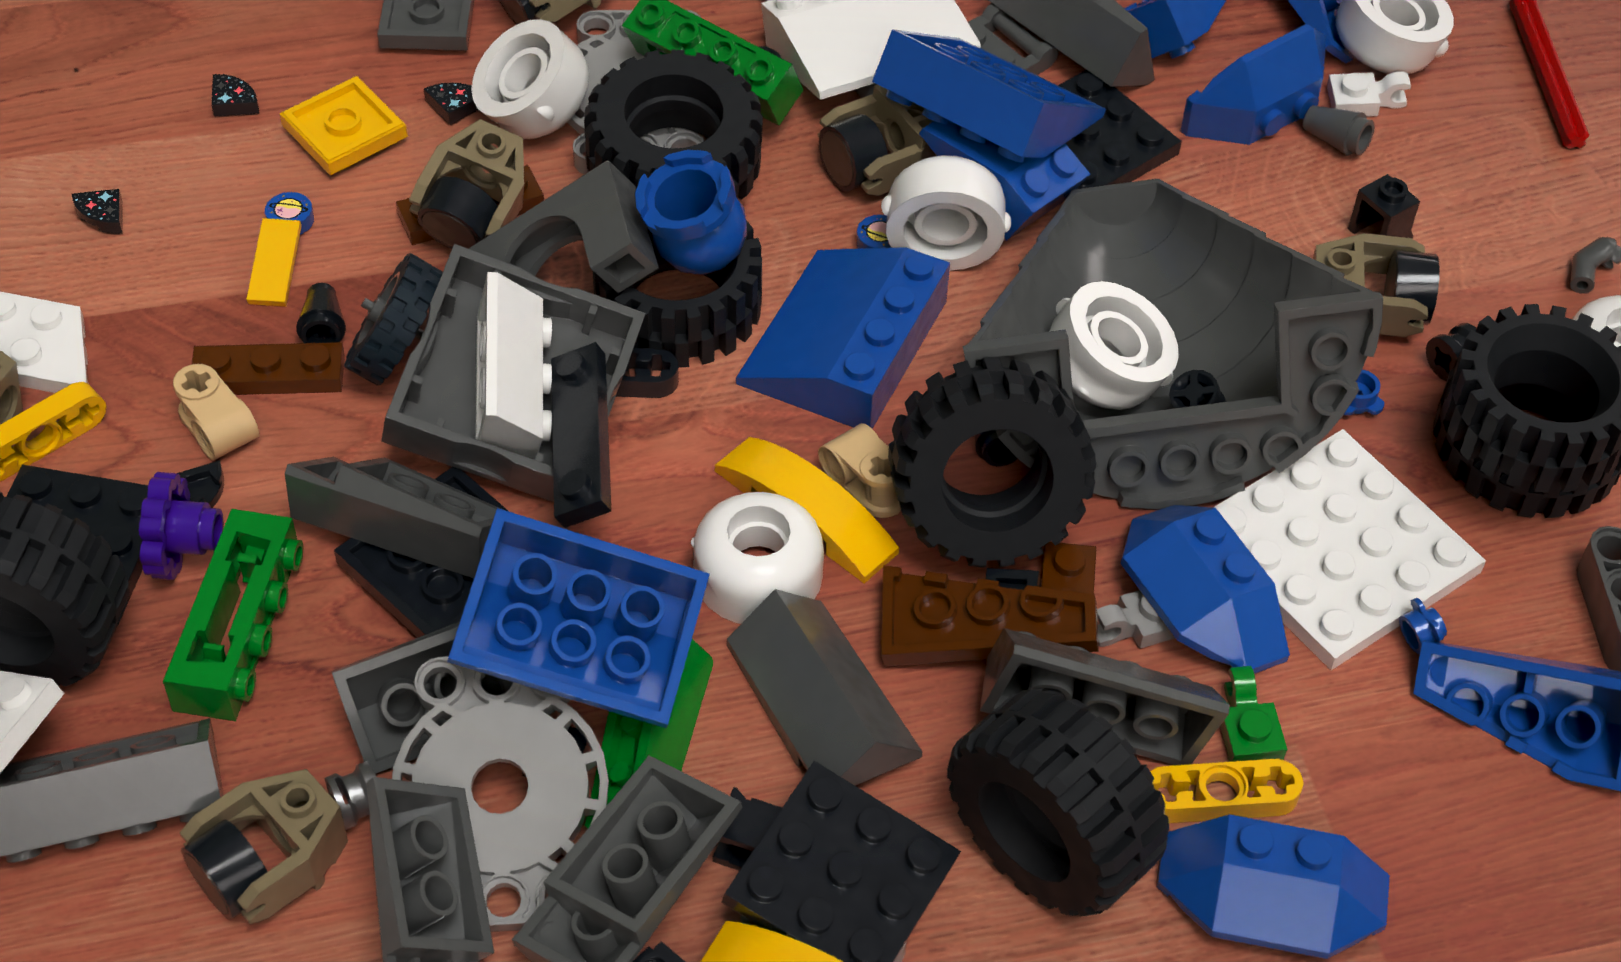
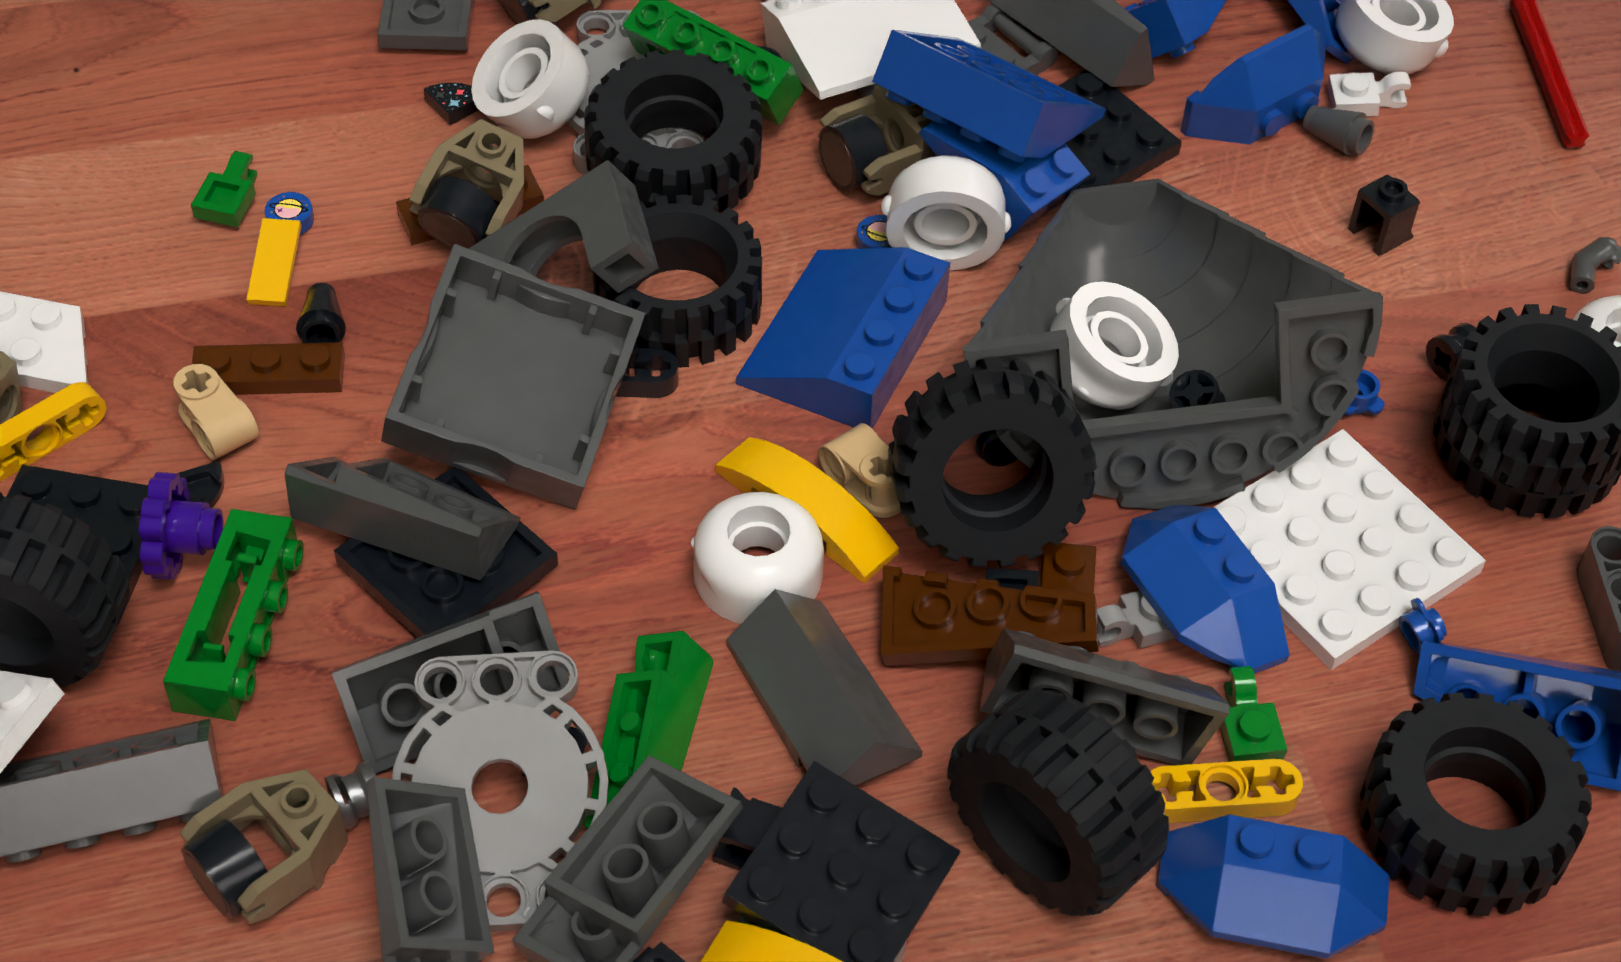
black tile [72,189,122,234] -> none
black tile [211,74,260,116] -> none
yellow plate [279,76,408,176] -> none
black wheel [344,253,443,386] -> none
blue slope [447,508,710,728] -> none
white slope [475,272,552,459] -> none
black plate [551,342,612,528] -> none
blue tile [635,149,747,275] -> none
dark tan piece [1313,233,1440,337] -> none
none -> green plate [191,151,258,228]
none -> black tyre [1359,692,1592,916]

